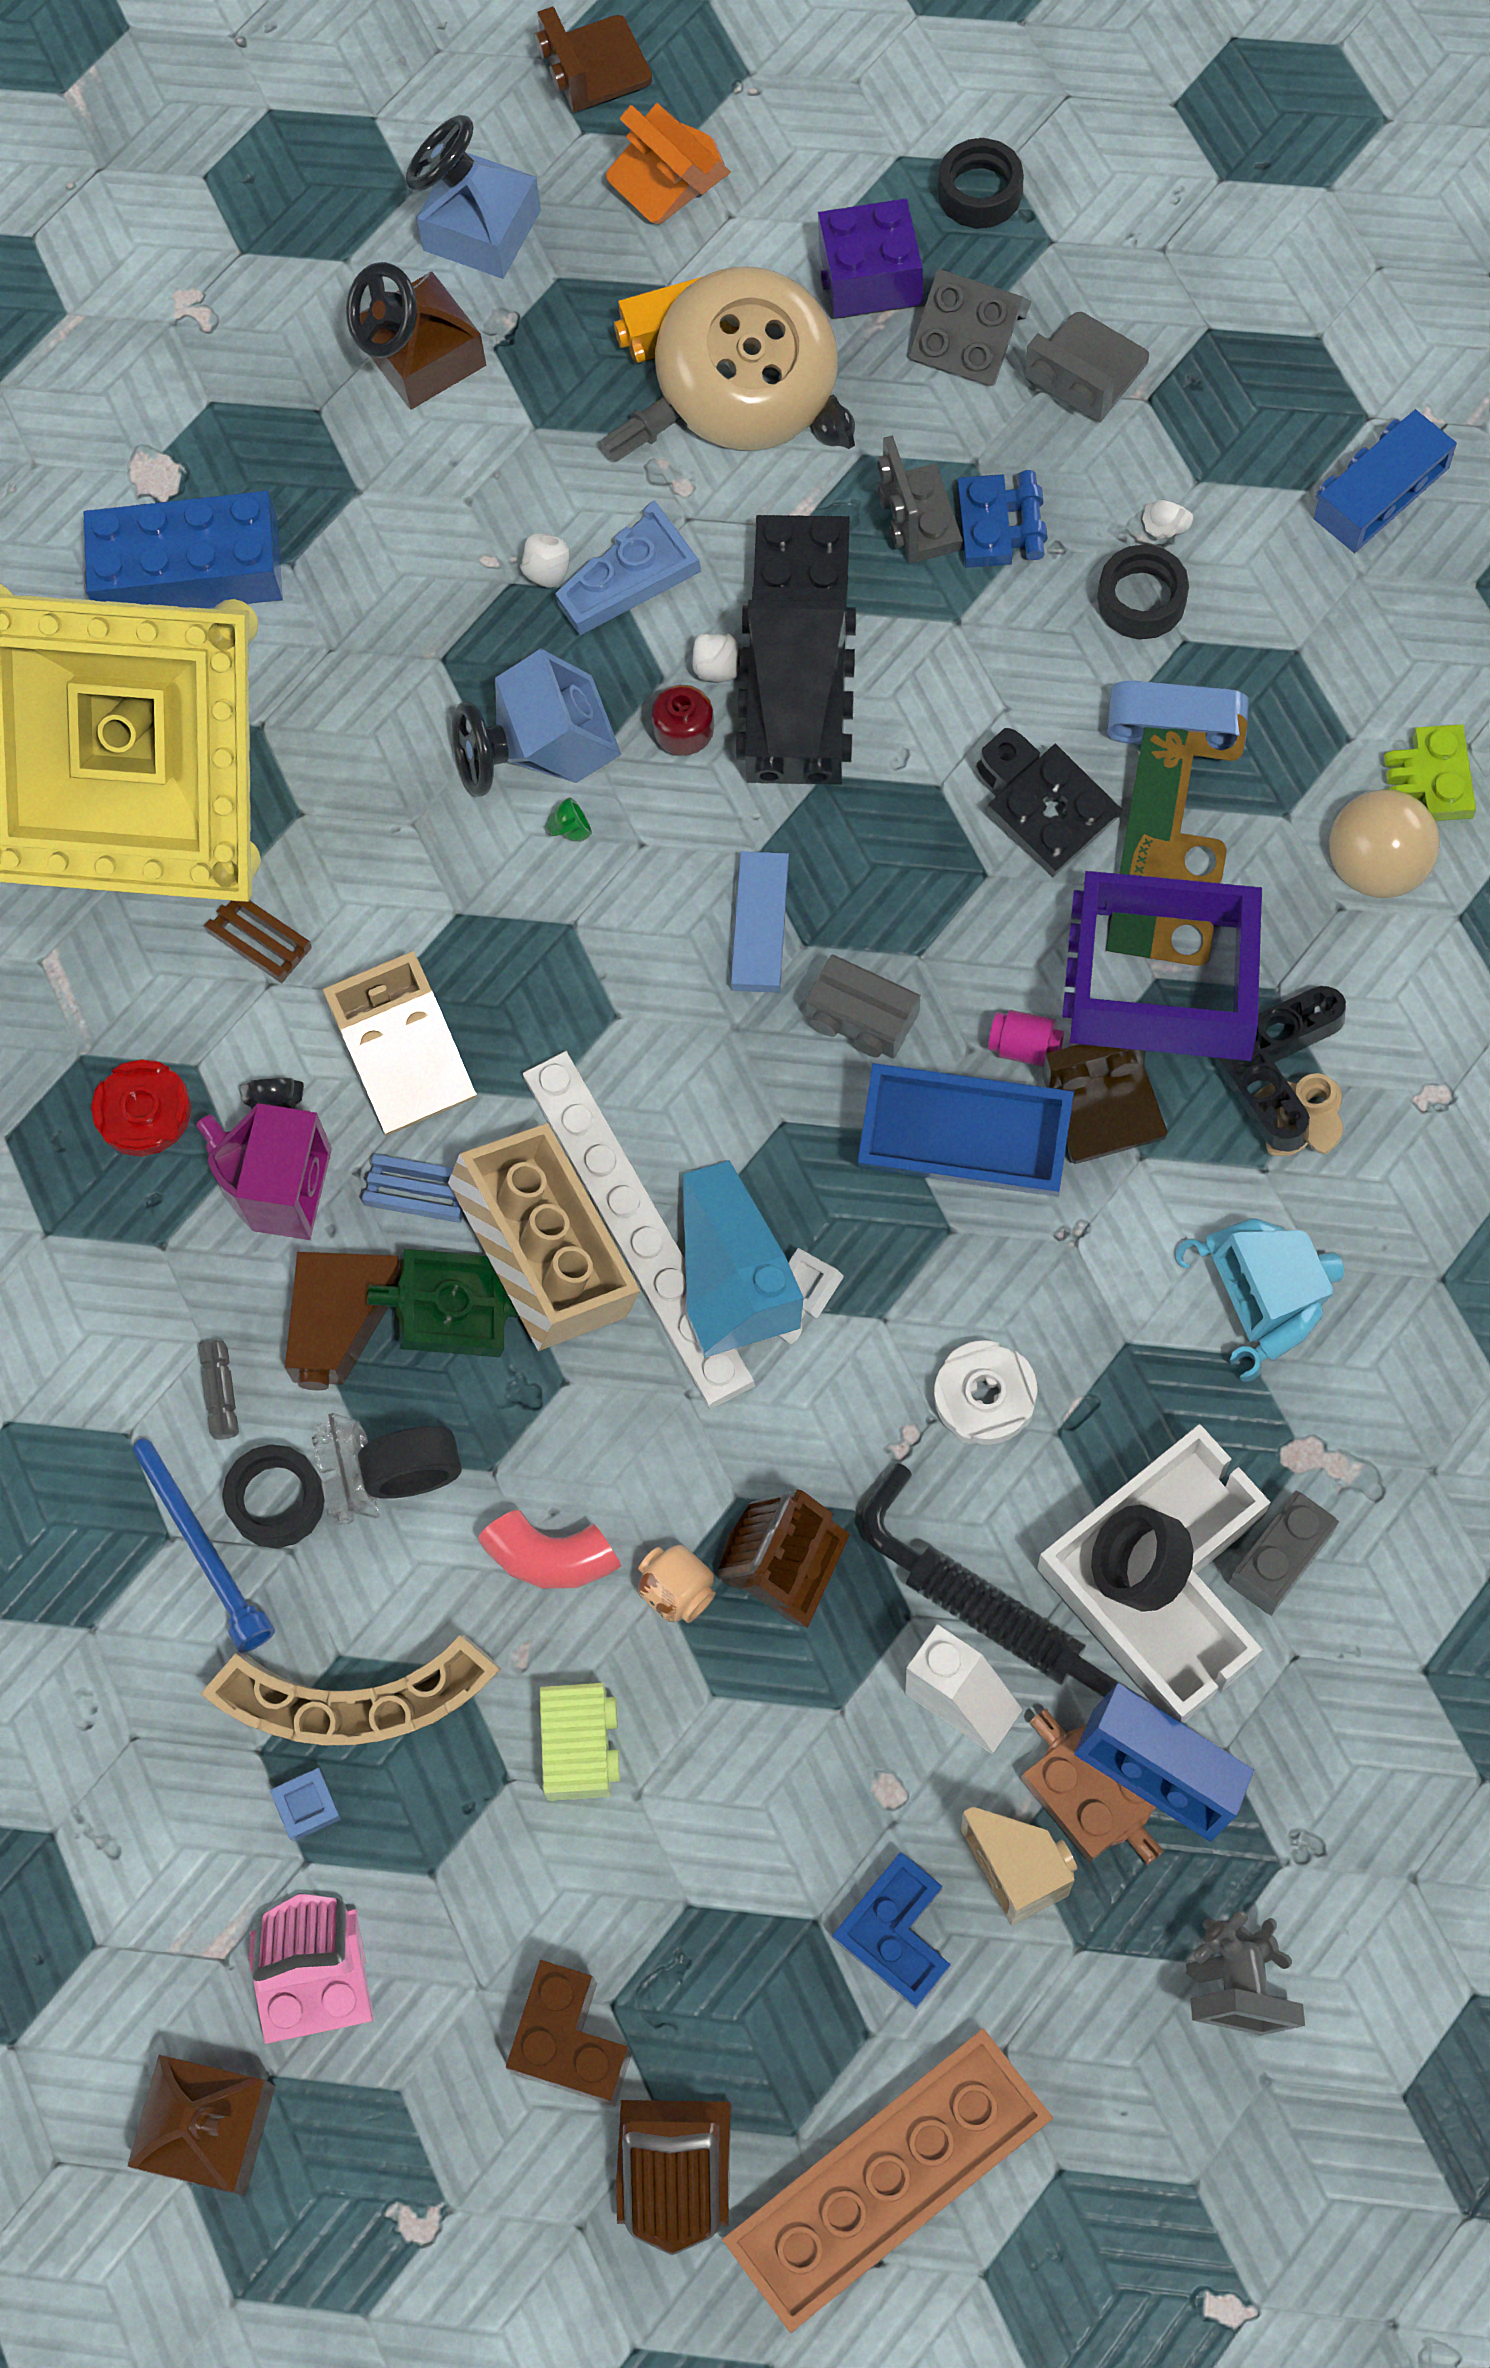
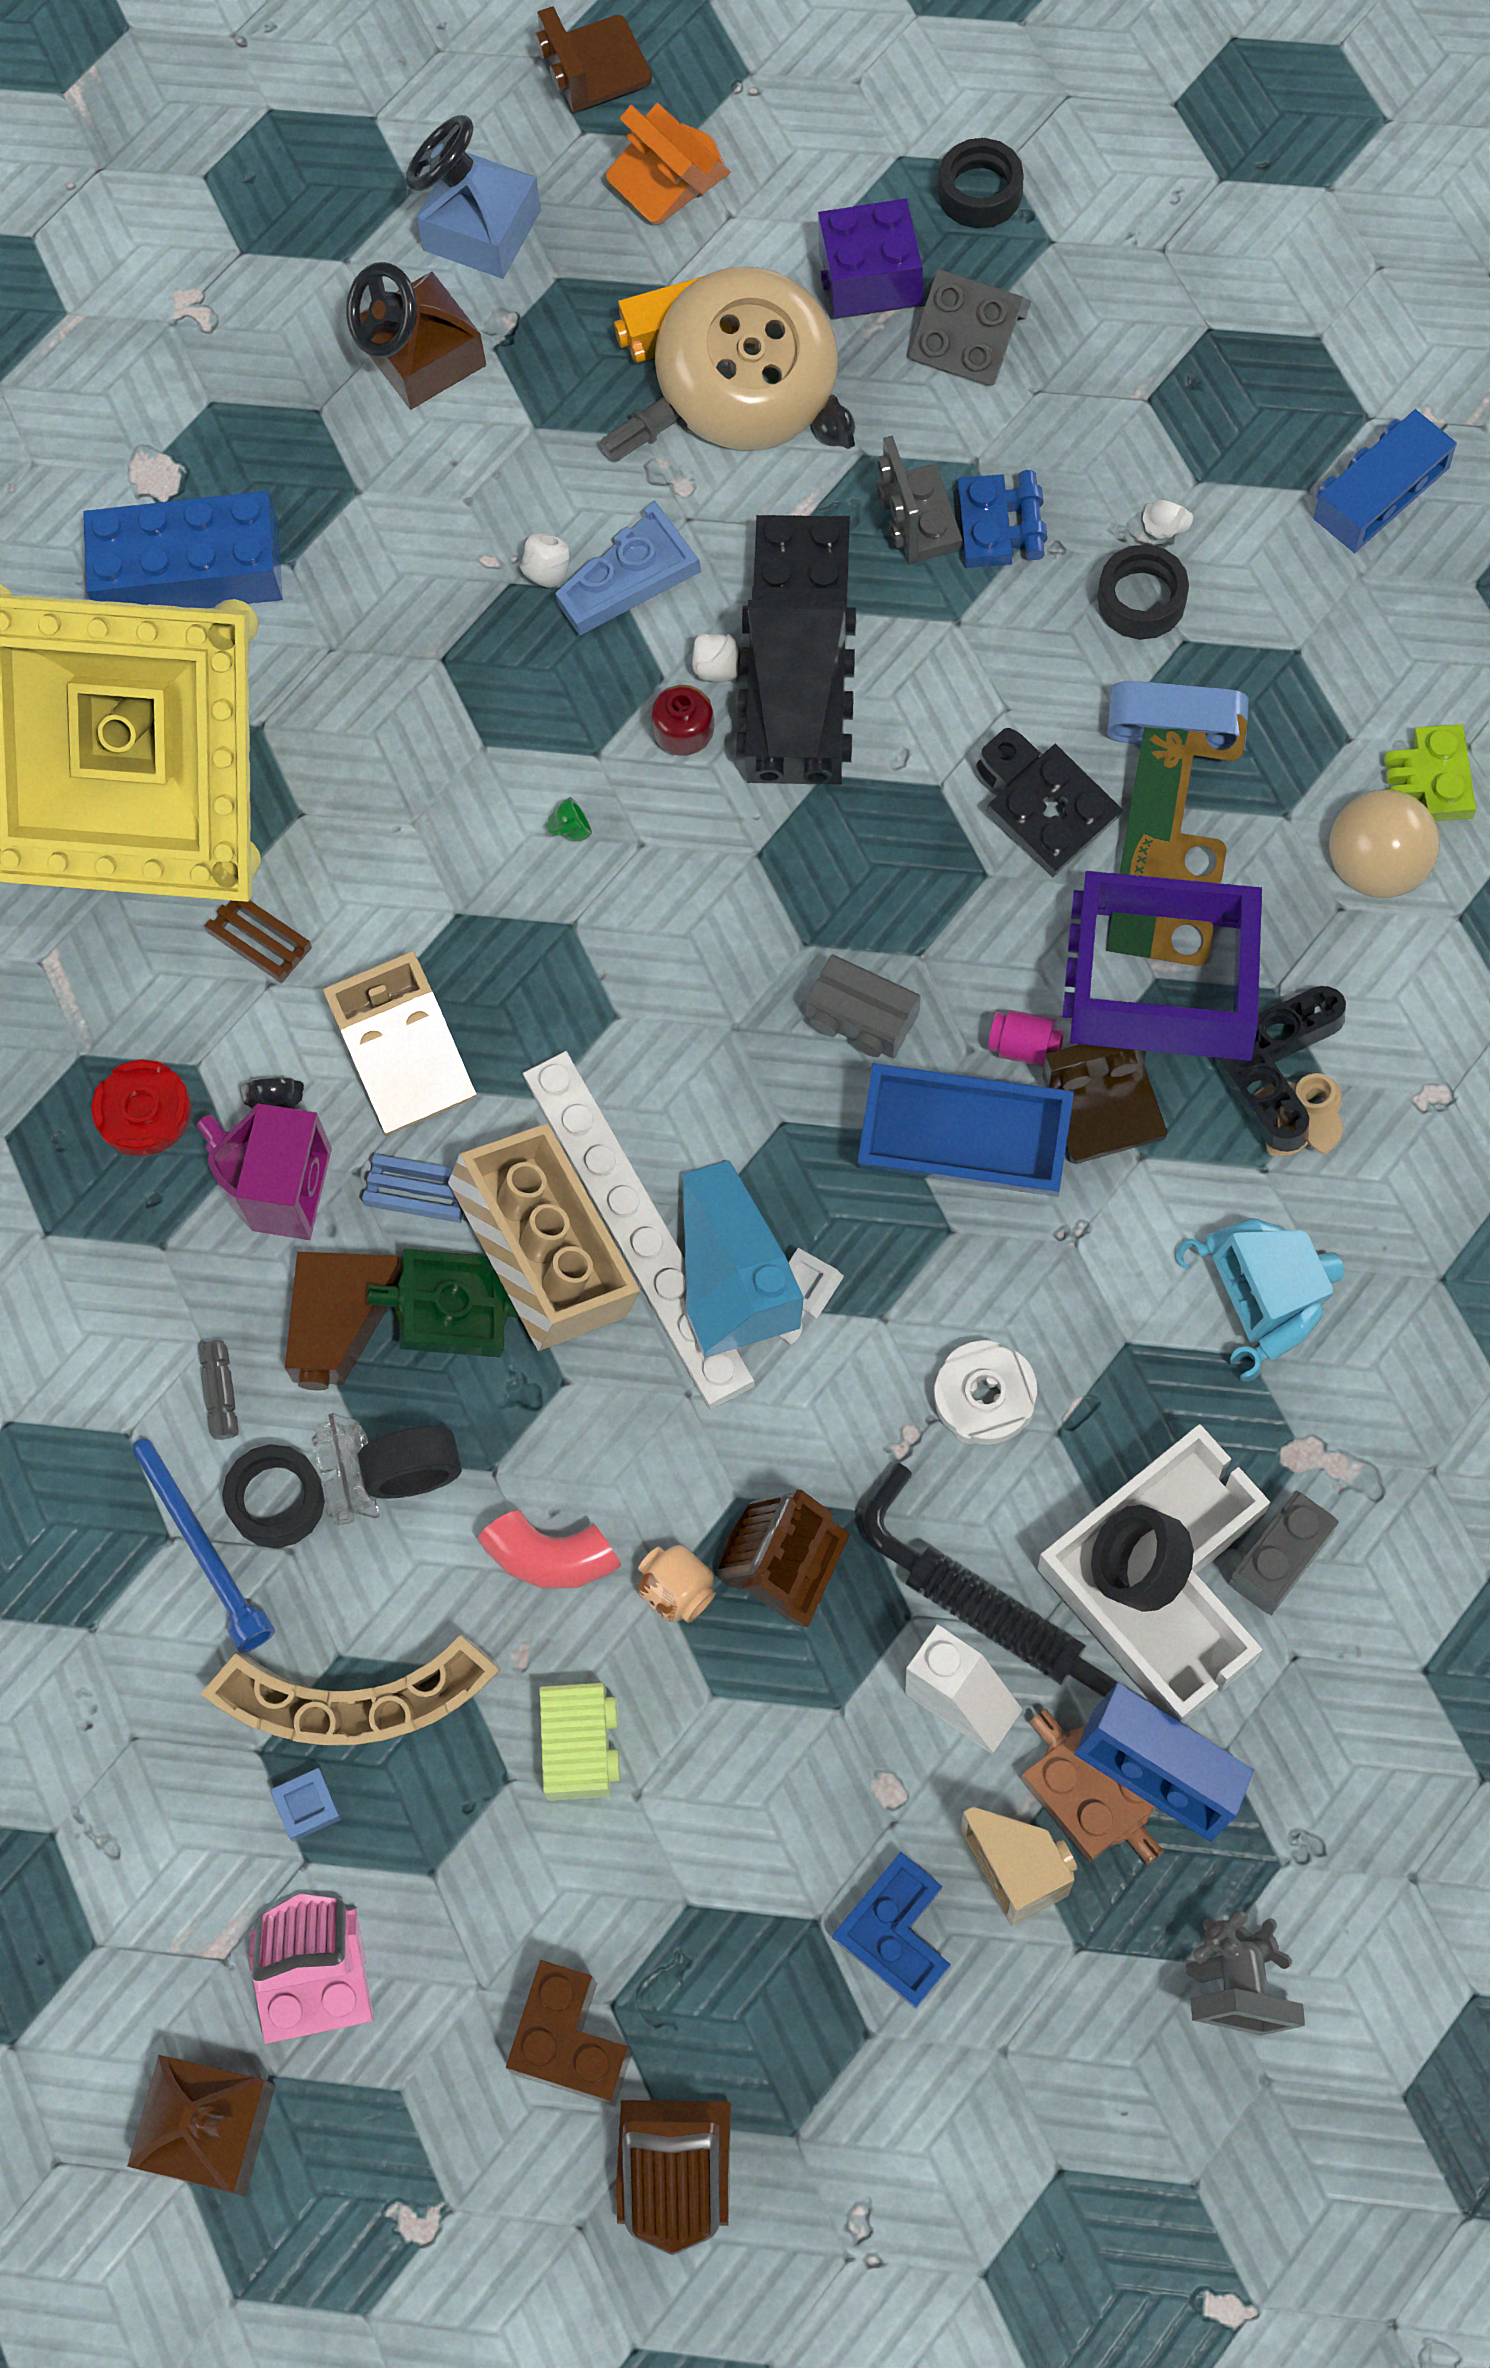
medium blue piece [452,648,622,797] -> none
nougat plate [722,2028,1053,2334] -> none
medium blue tile [731,851,789,993] -> none
dark grey bracket [1025,312,1149,423] -> none

